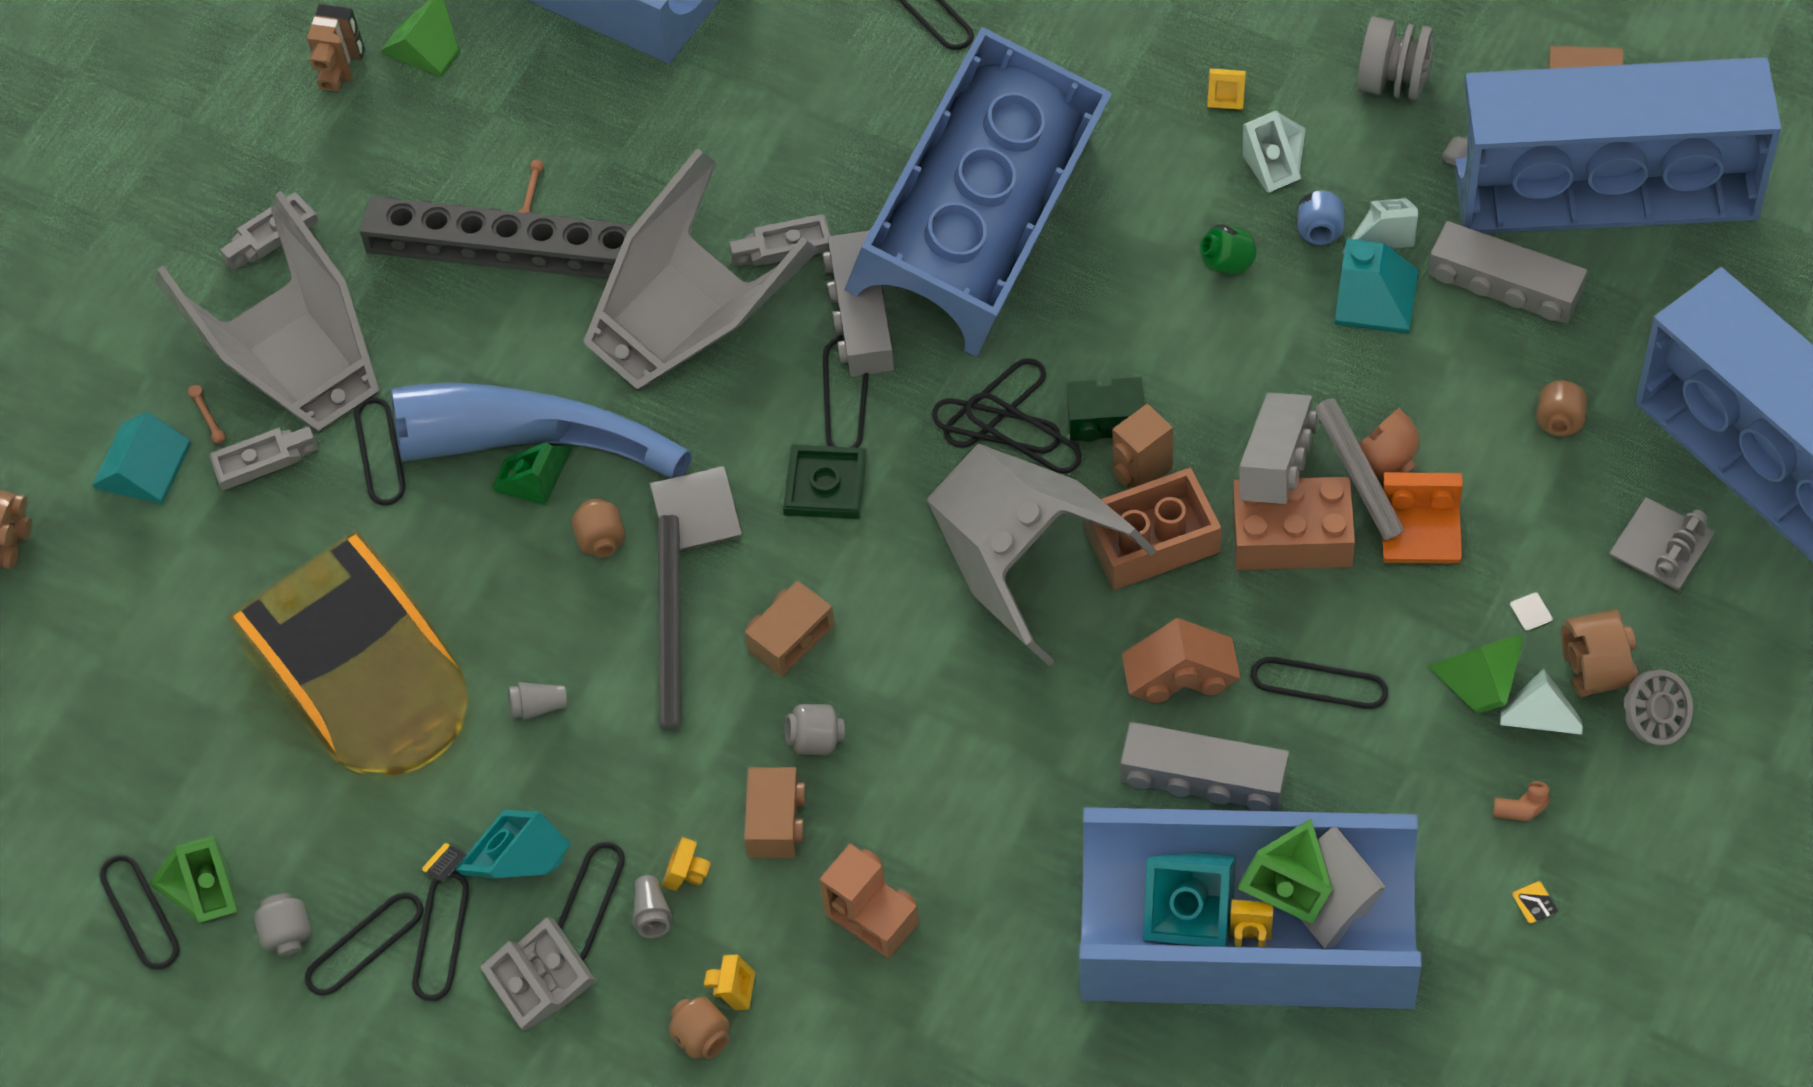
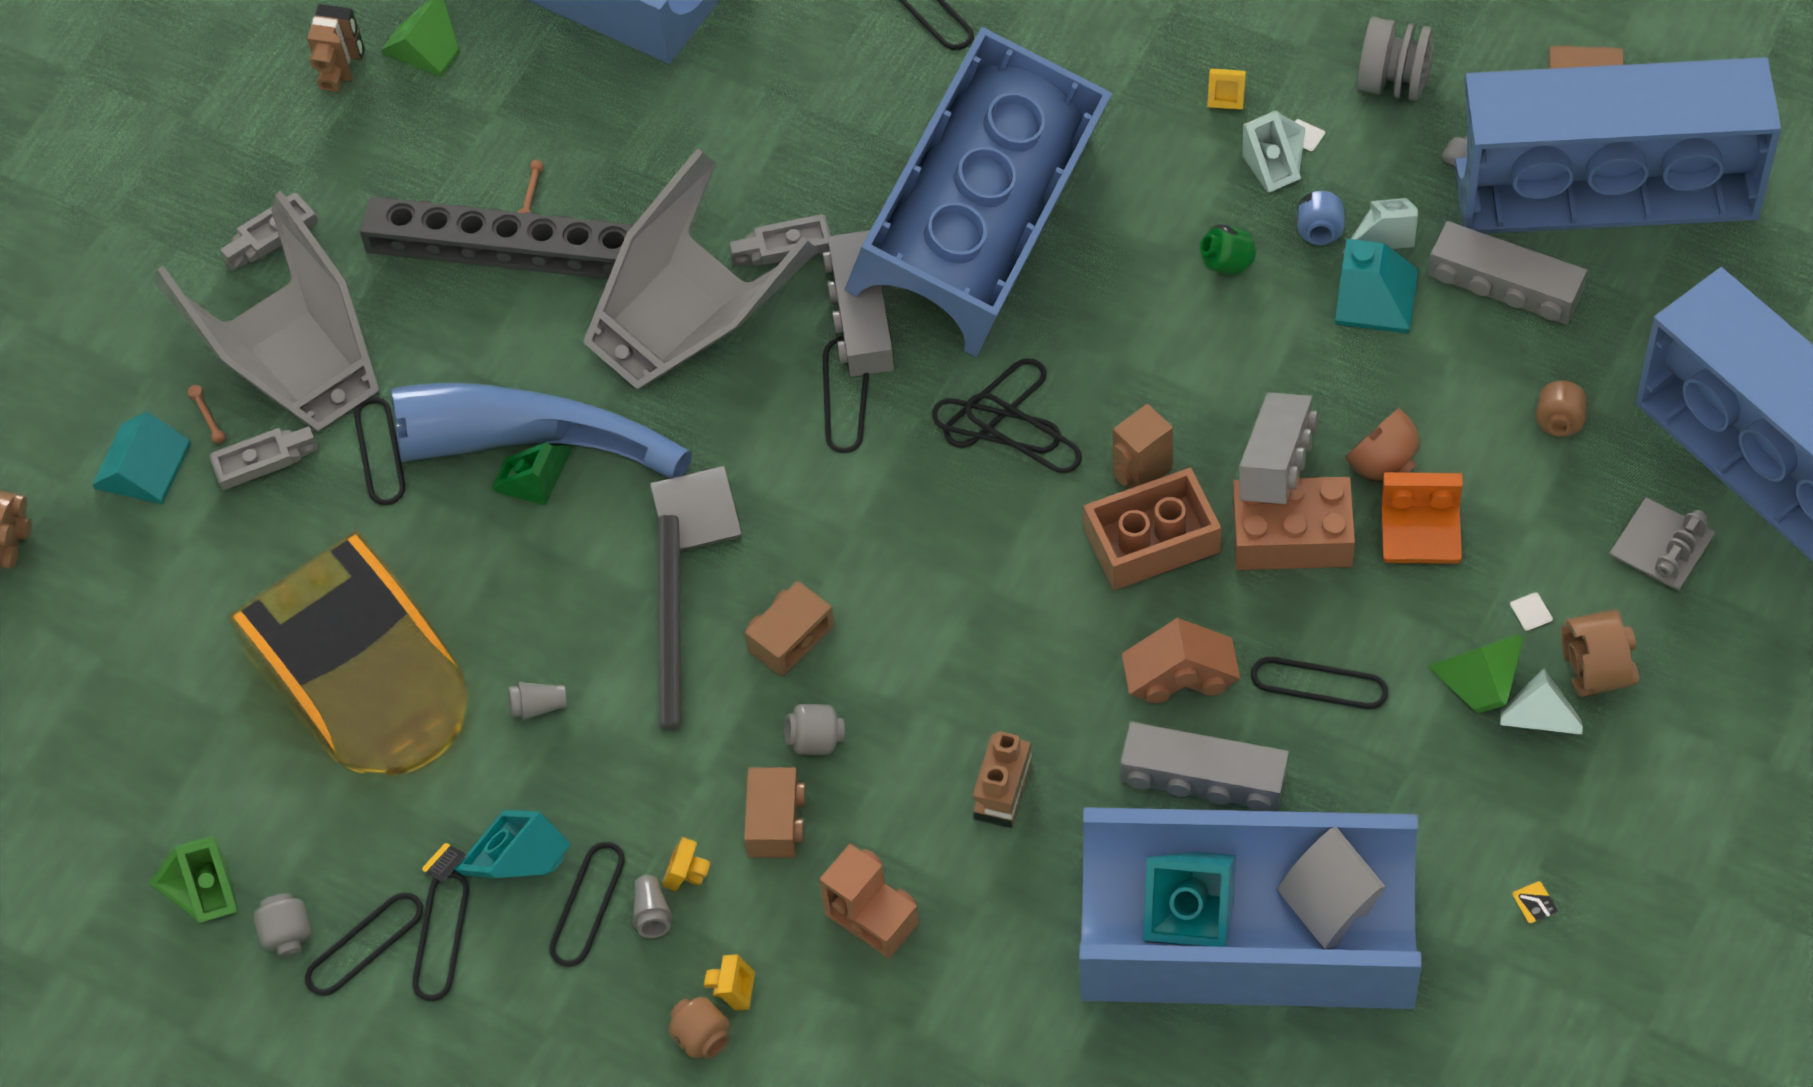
black piece [99,855,179,969] -> none
light grey slope [480,917,596,1030] -> none
medium nougat head [571,499,626,558] -> none
dark green tile [783,445,867,519] -> none
light grey windscreen [926,444,1156,667] -> none
dark green brick [1066,377,1145,442] -> none
yellow tile [1230,900,1273,948] -> none
bright green slope [1238,819,1332,924] -> none
light grey axle [1315,398,1404,540] -> none
nougat arm [1493,781,1550,821] -> none
light grey wheel [1624,670,1693,745] -> none
none -> medium nougat hips [972,731,1032,829]
none -> white sticker [1295,119,1325,151]

